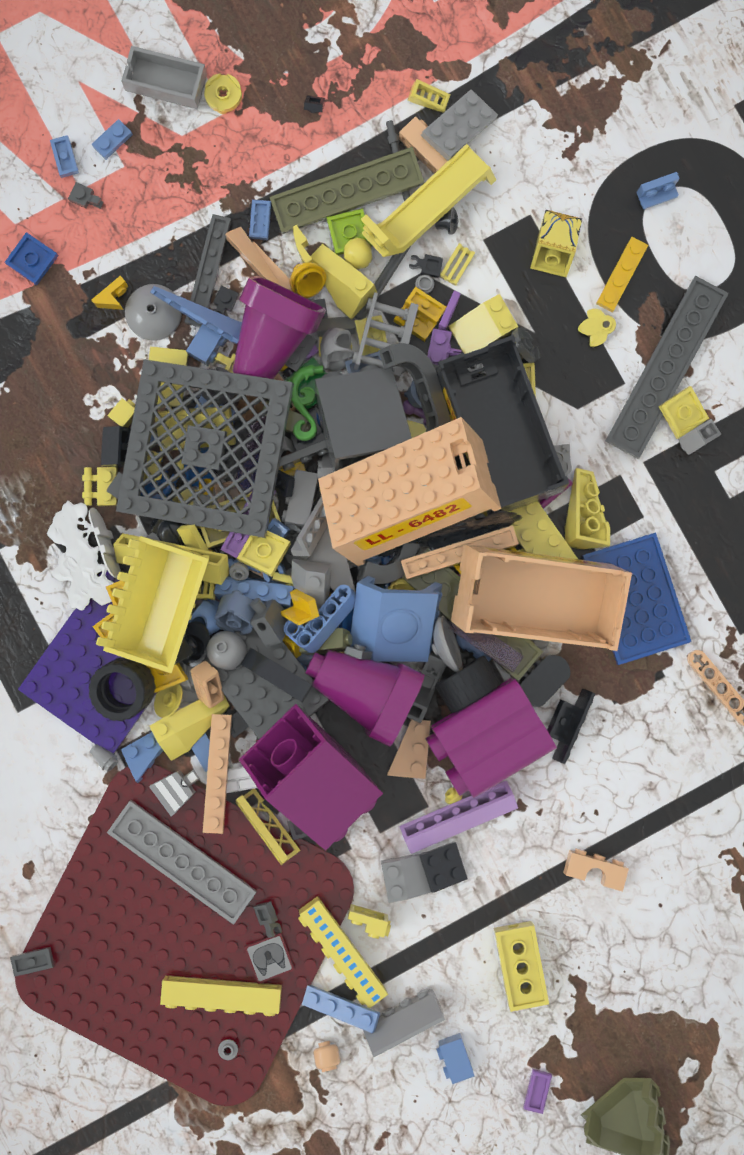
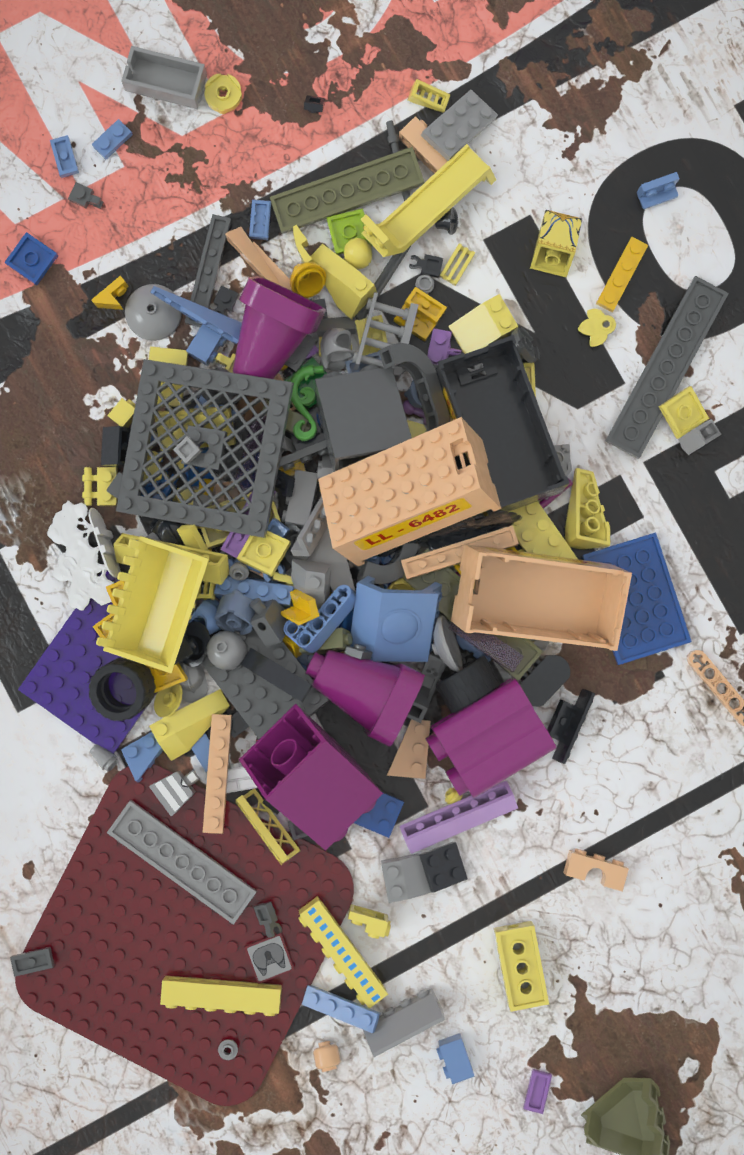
light nougat brick [190,661,225,708] -> none
medium lavender tile [438,290,461,331] -> none
none -> light grey plate [173,436,202,464]
none -> blue plate [354,792,404,838]

